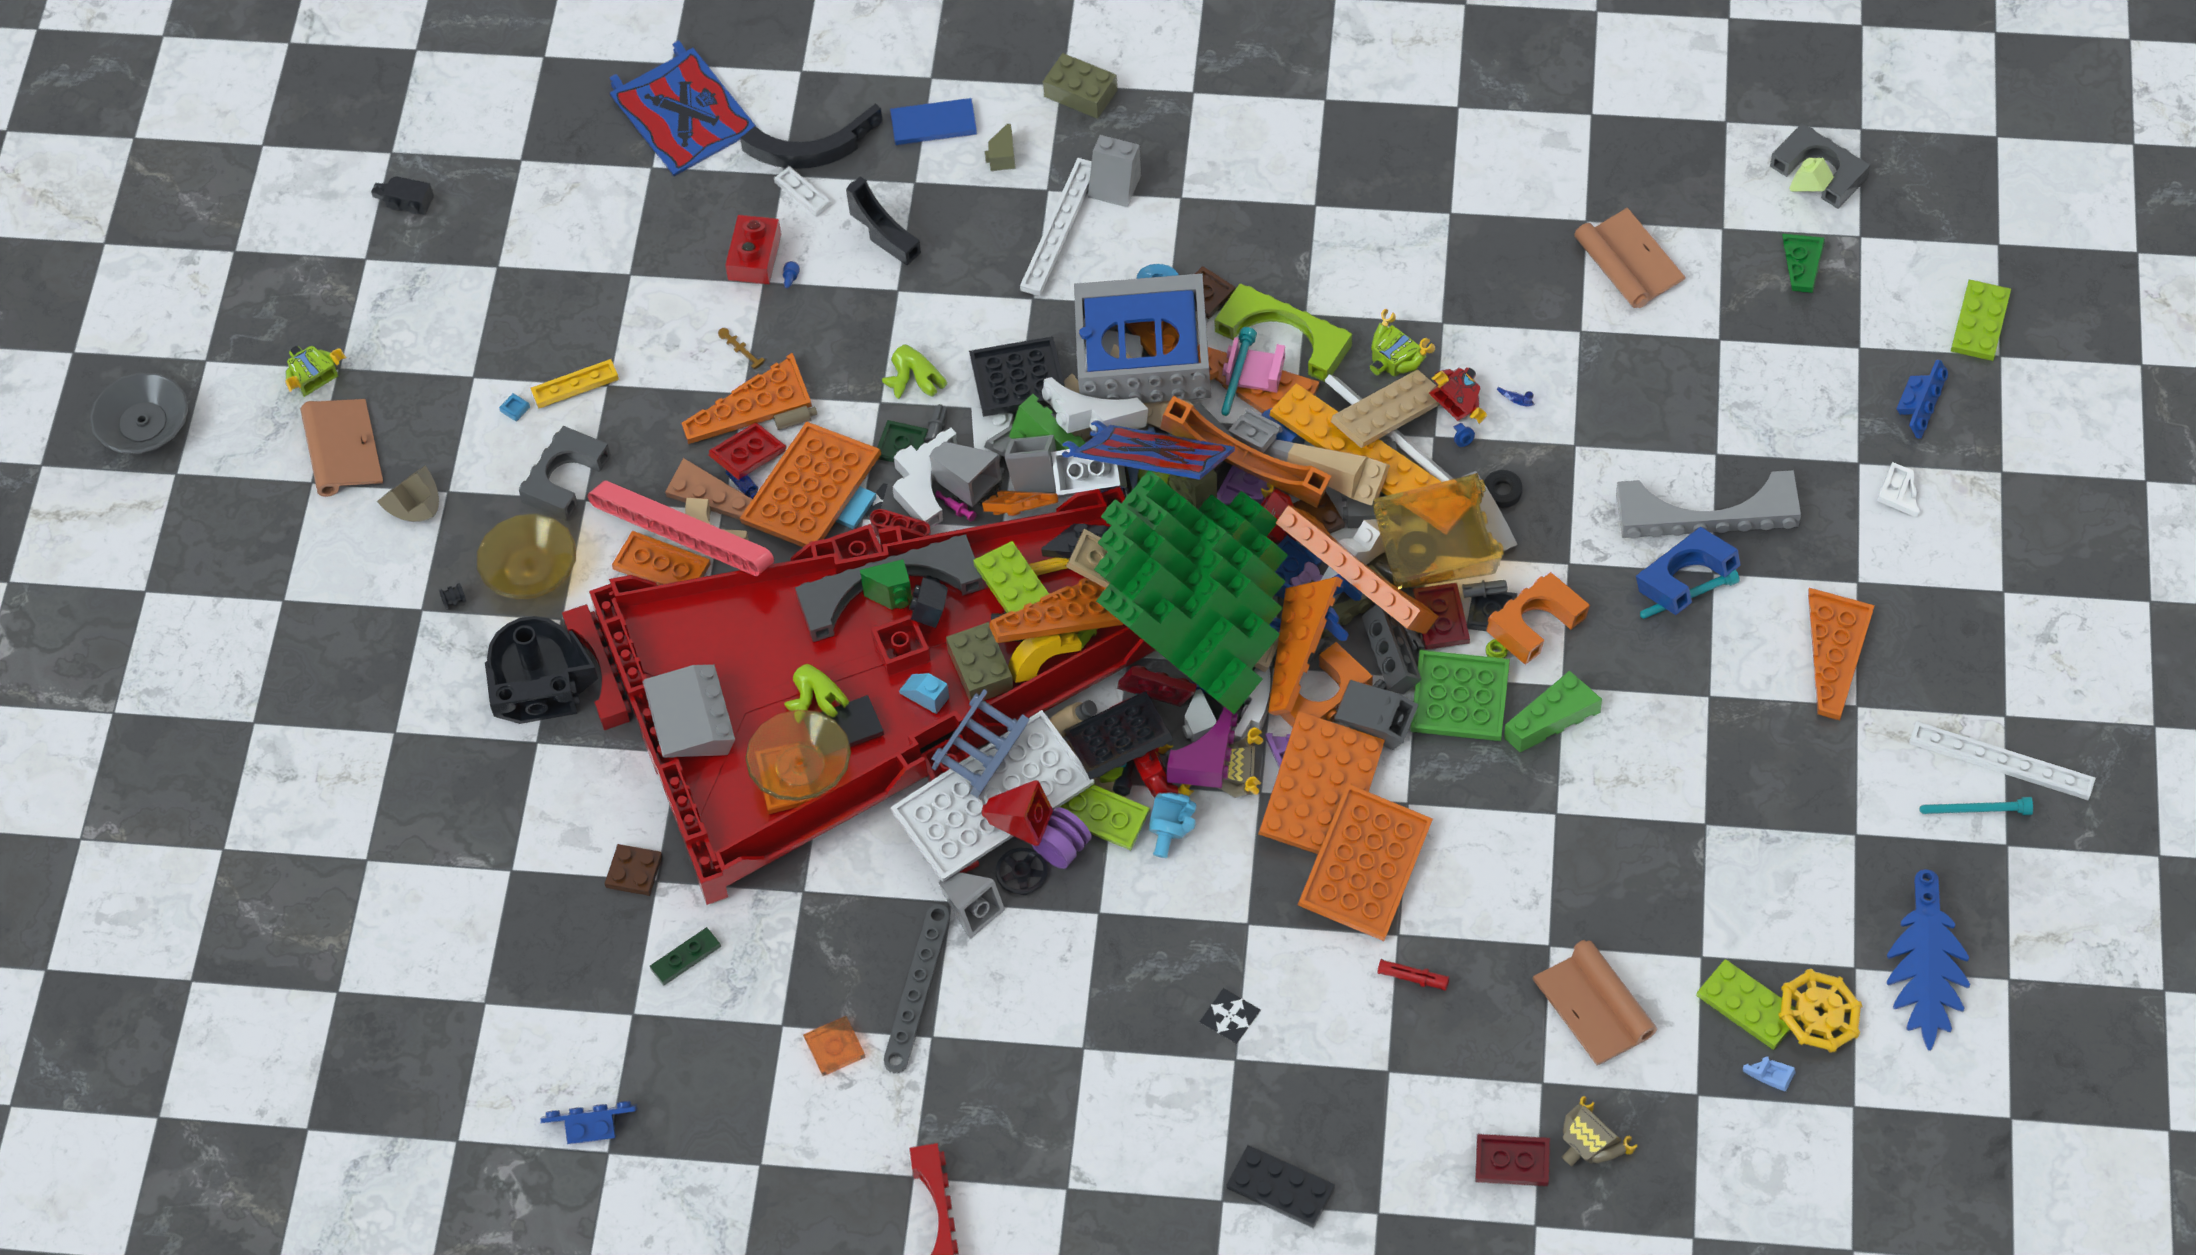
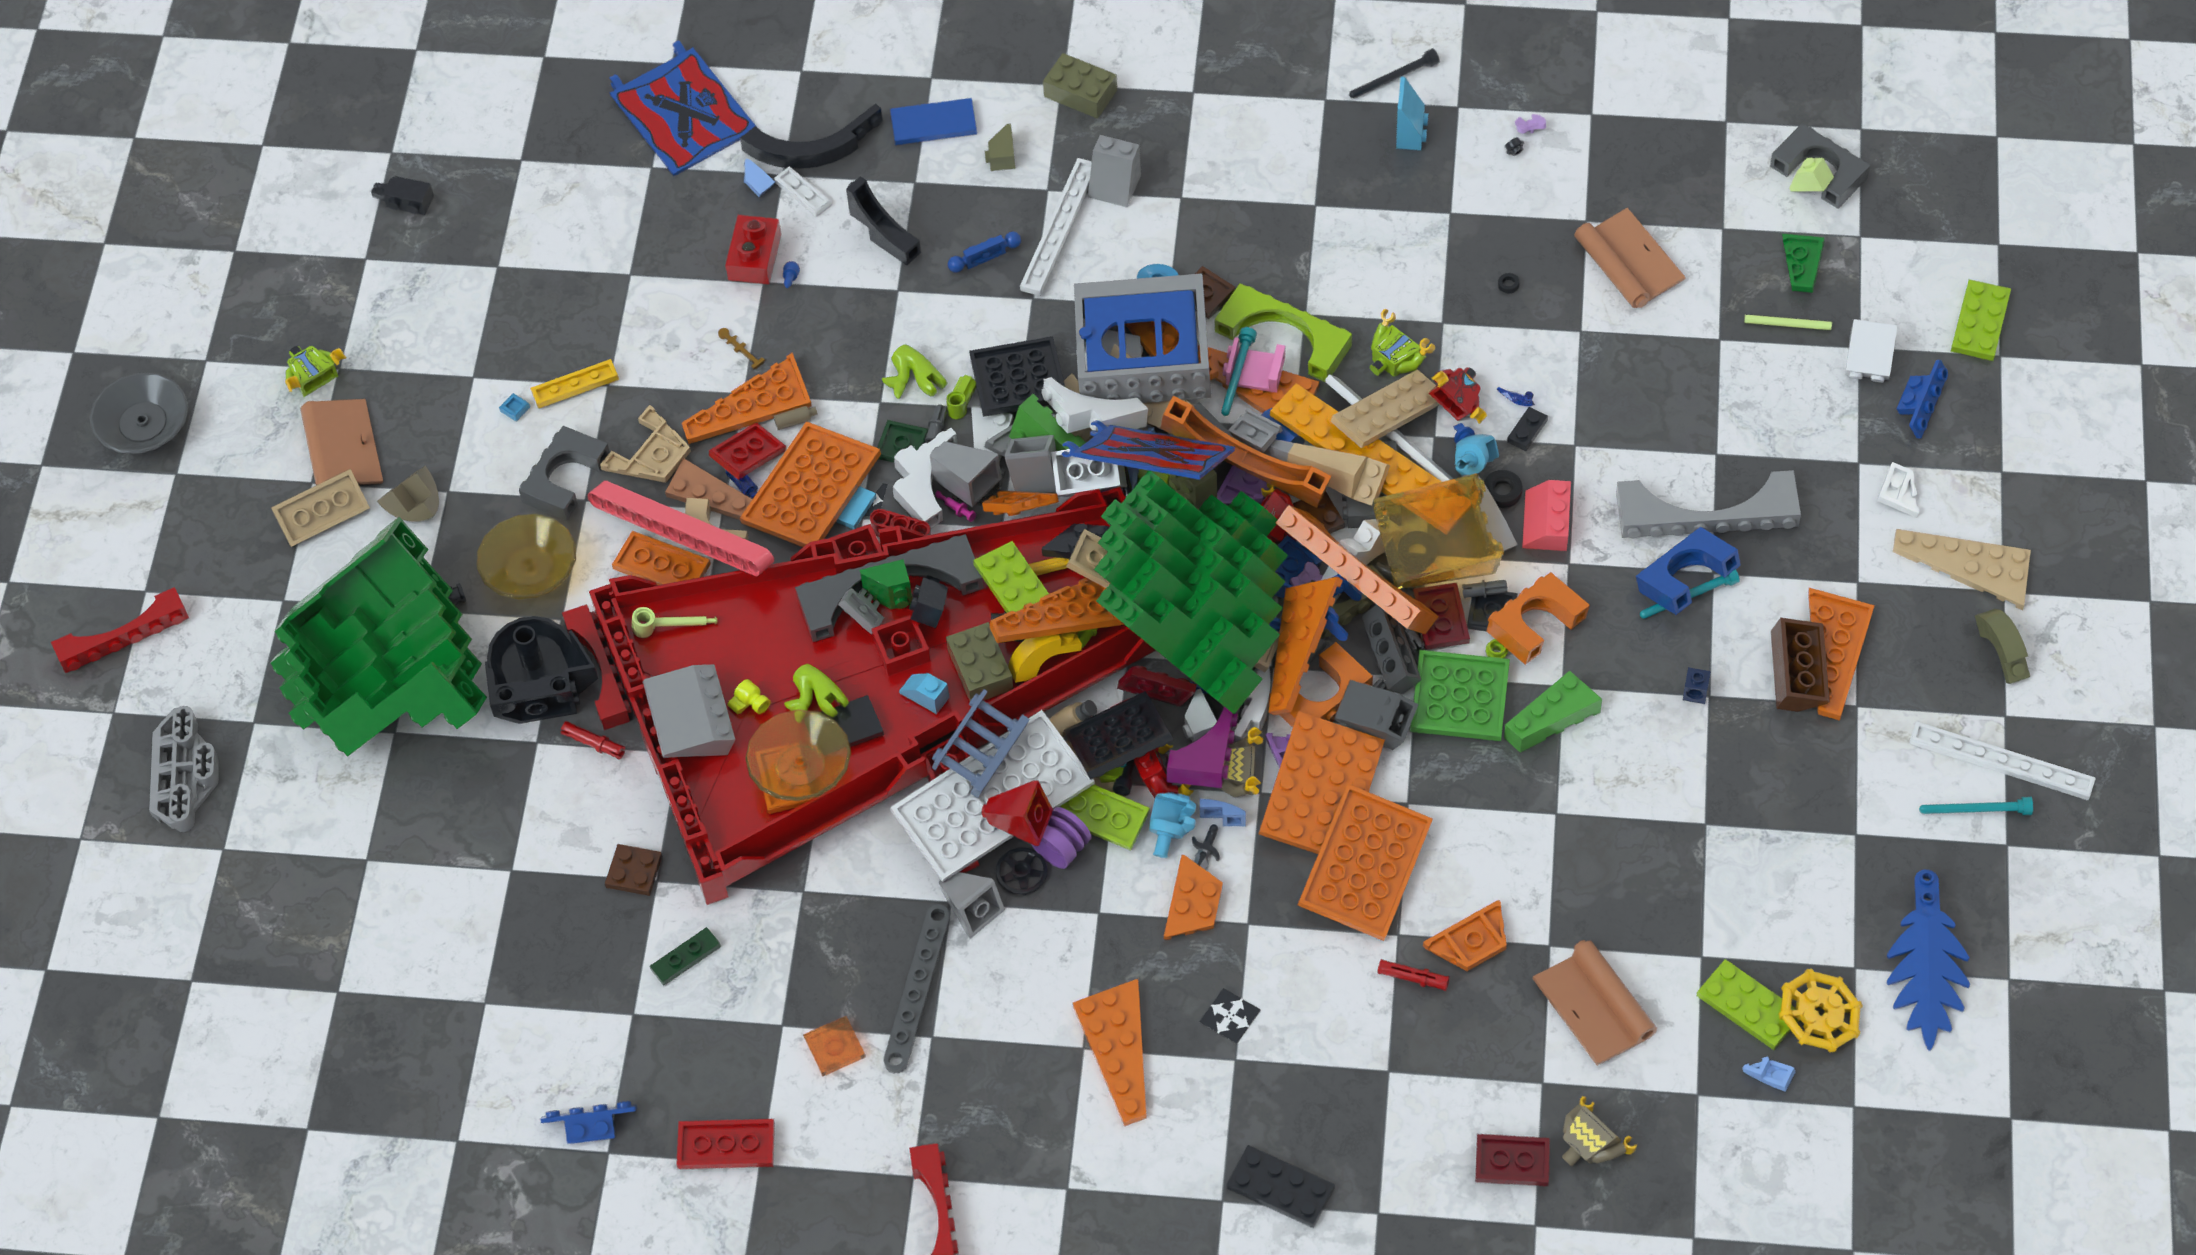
none -> red arch [51,587,189,673]
none -> light grey connector [149,706,219,832]
none -> green panel [270,517,487,757]
none -> tan plate [271,469,370,547]
none -> red pin [560,721,625,759]
none -> tan wing [600,405,691,483]
none -> yellowish green piece [631,607,718,638]
none -> red plate [676,1119,775,1169]
none -> neon yellow piece [727,679,771,714]
none -> light blue slope [744,158,775,197]
none -> light grey hinge [838,588,884,634]
none -> lime piece [946,375,976,419]
none -> blue plate [948,232,1021,273]
none -> orange wing [1072,979,1146,1126]
none -> orange wing [1164,855,1223,940]
none -> black piece [1192,824,1220,870]
none -> medium blue slope [1200,799,1246,826]
none -> black piece [1349,48,1440,98]
none -> medium azure slope [1396,77,1428,150]
none -> orange wing [1423,900,1507,971]
none -> medium azure piece [1455,434,1499,476]
none -> black piece [1498,273,1519,294]
none -> black plate [1504,137,1524,156]
none -> black plate [1507,407,1548,451]
none -> lavender piece [1515,114,1546,134]
none -> coral slope [1522,480,1571,551]
none -> dark blue brick [1683,667,1711,704]
none -> yellowish green piece [1744,315,1832,330]
none -> reddish brown slope [1771,618,1830,712]
none -> white slope [1845,319,1898,382]
none -> tan wing [1893,529,2031,610]
none -> olive arch [1975,609,2030,684]

